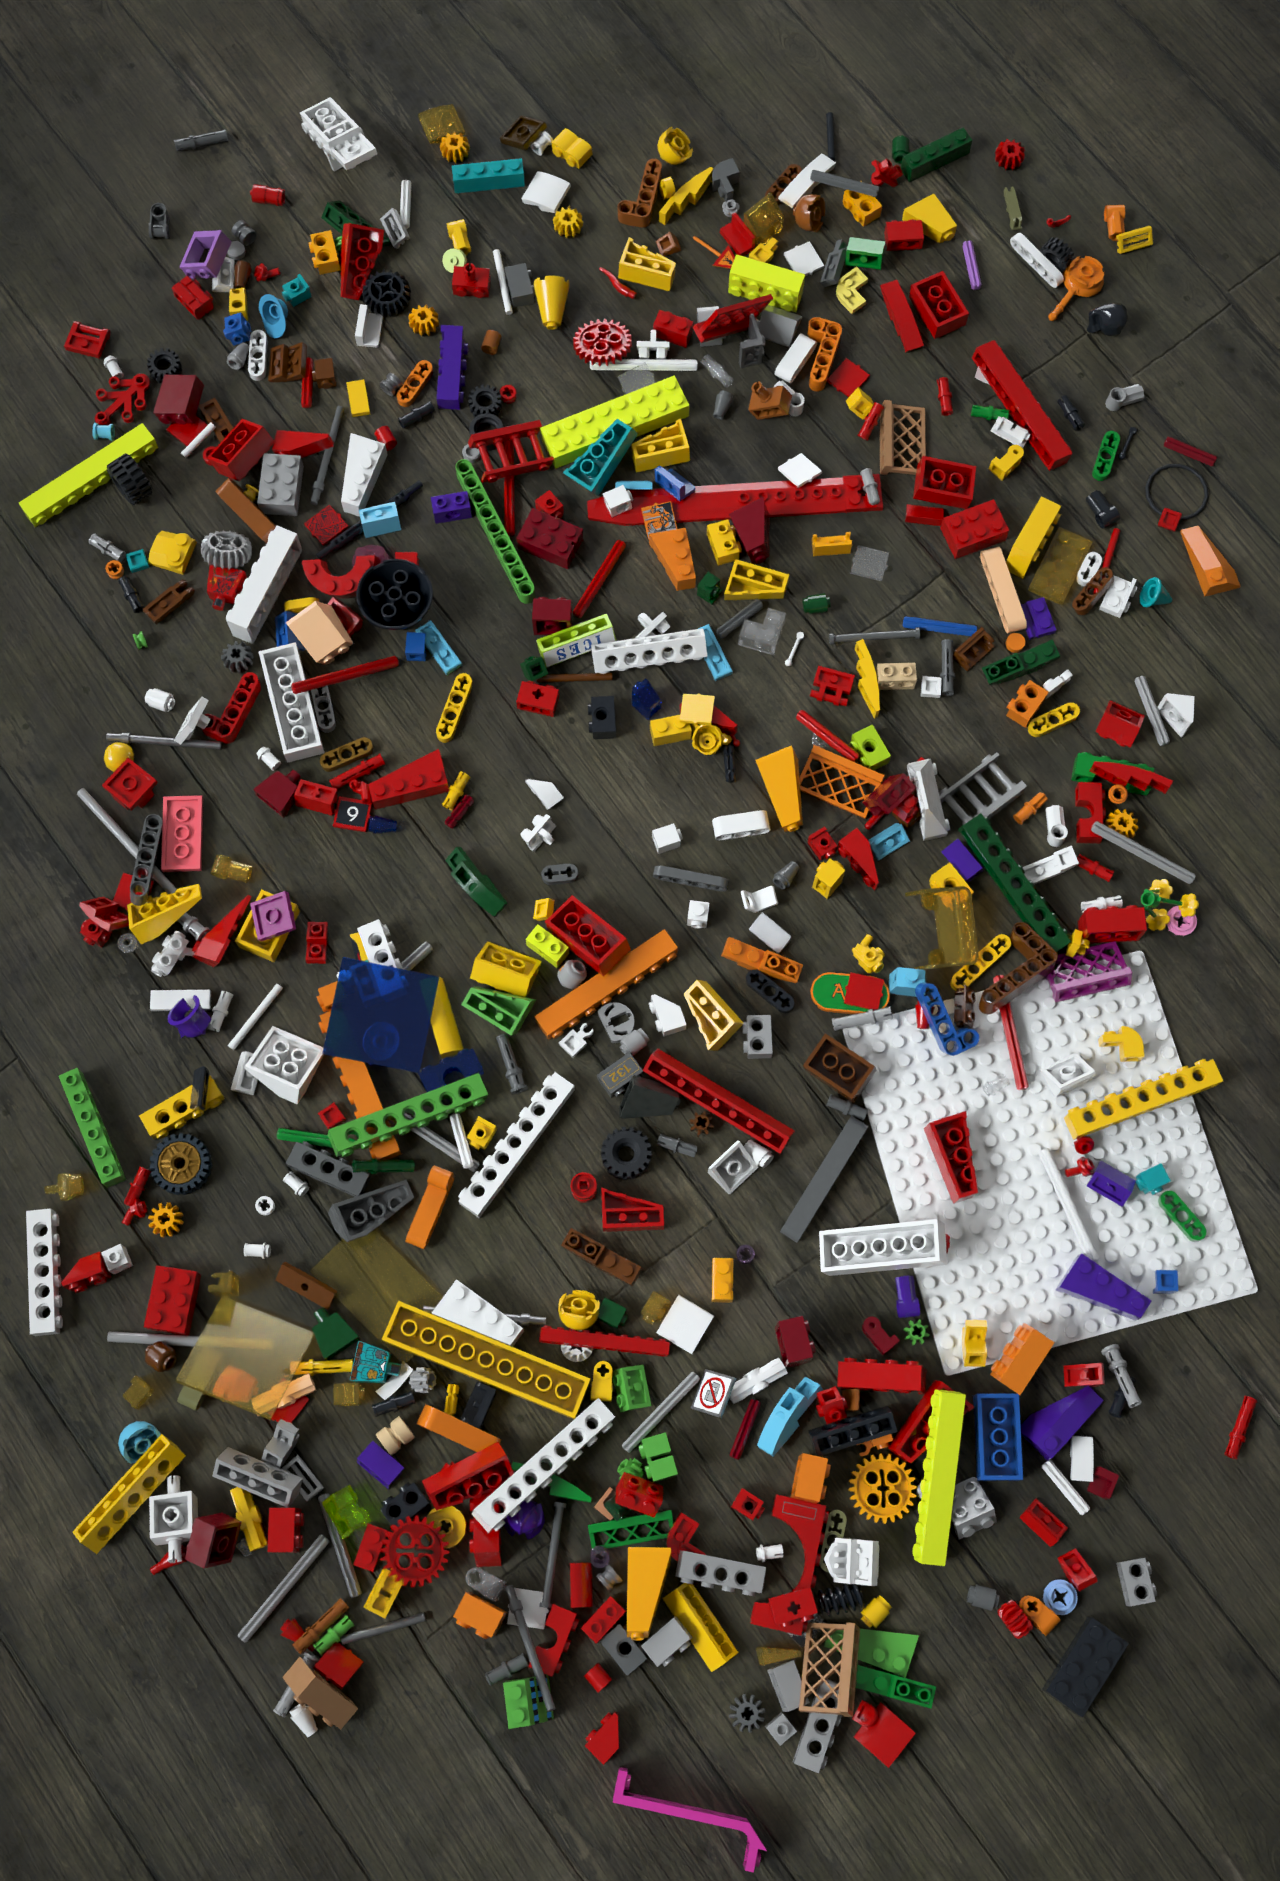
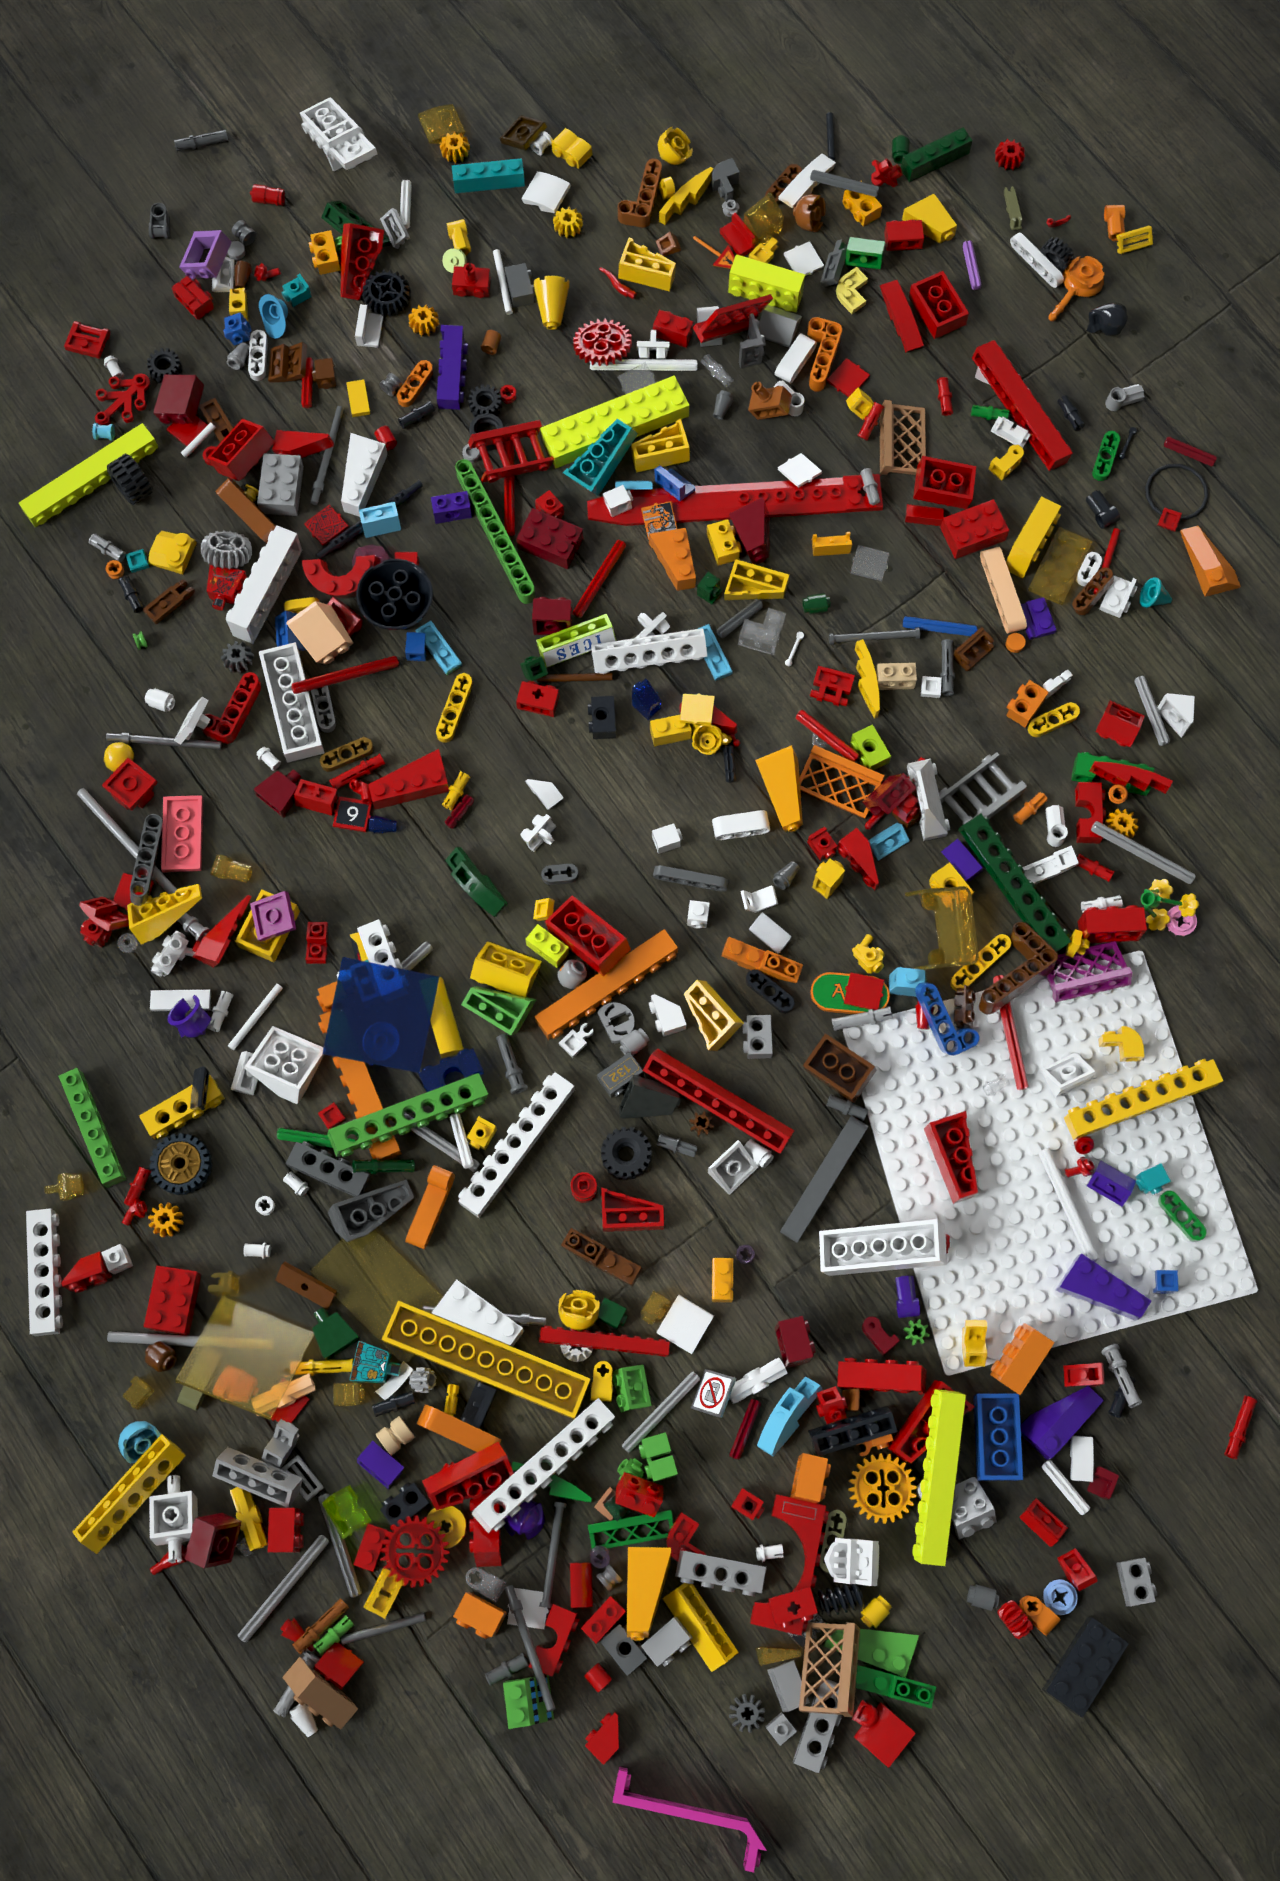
dark green slope [982,639,1060,685] -> none

